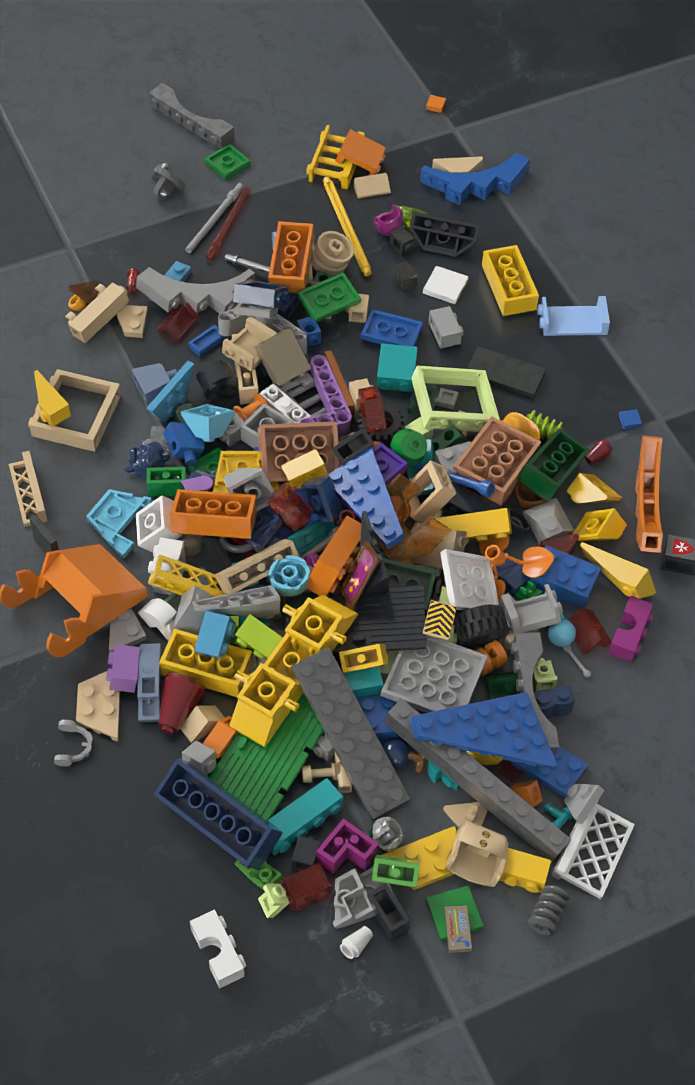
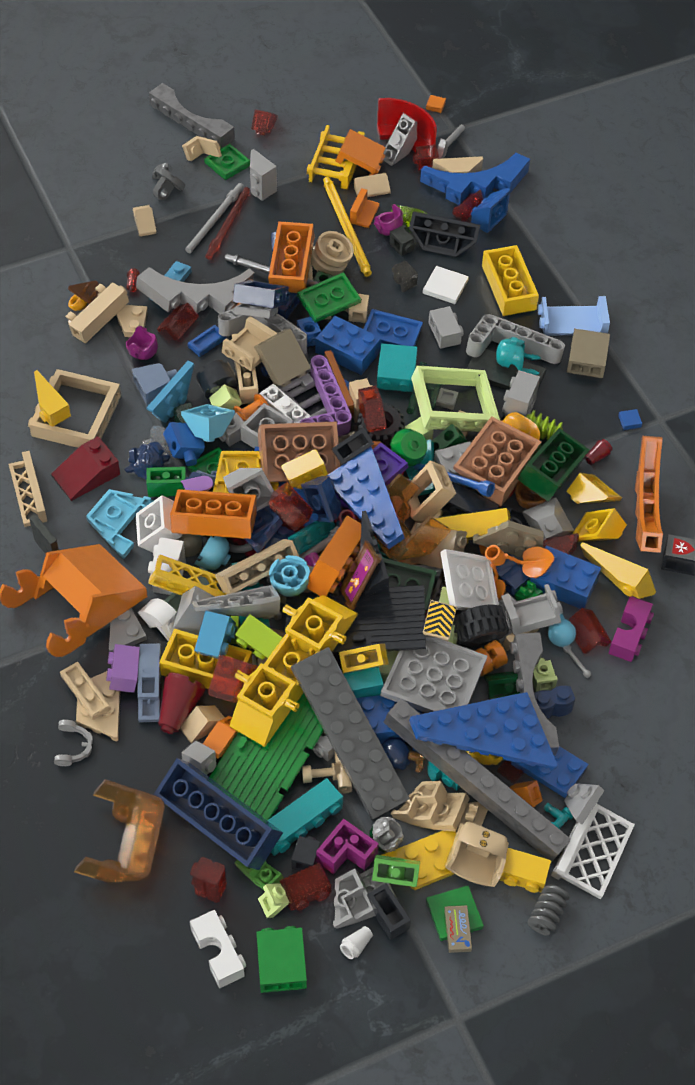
none -> dark red slope [51,436,120,501]
none -> tan tile [60,662,111,720]
none -> clear orange windscreen [74,779,165,882]
none -> magenta cap [126,326,158,360]
none -> tan slope [133,205,156,236]
none -> tan bracket [182,136,222,161]
none -> clear red brick [190,857,227,903]
none -> medium azure cylinder [194,536,231,571]
none -> clear red bracket [208,655,258,704]
none -> yellowish green brick [209,384,242,410]
none -> light grey slope [250,149,277,201]
none -> clear red slope [251,109,278,136]
none -> green brick [256,926,307,993]
none -> blue brick [315,316,381,375]
none -> orange panel [350,188,379,228]
none -> red panel [377,98,437,159]
none -> light grey slope [383,113,417,166]
none -> tan slope [391,781,470,831]
none -> clear red brick [413,145,439,170]
none -> light grey piece [437,124,465,159]
none -> clear red hinge [452,190,483,222]
none -> light grey beam [466,314,565,364]
none -> blue slope [471,188,510,233]
none -> dark tan wing [473,520,544,558]
none -> teal hair [496,337,541,375]
none -> light grey brick [502,370,540,418]
none -> dark tan brick [567,328,610,378]

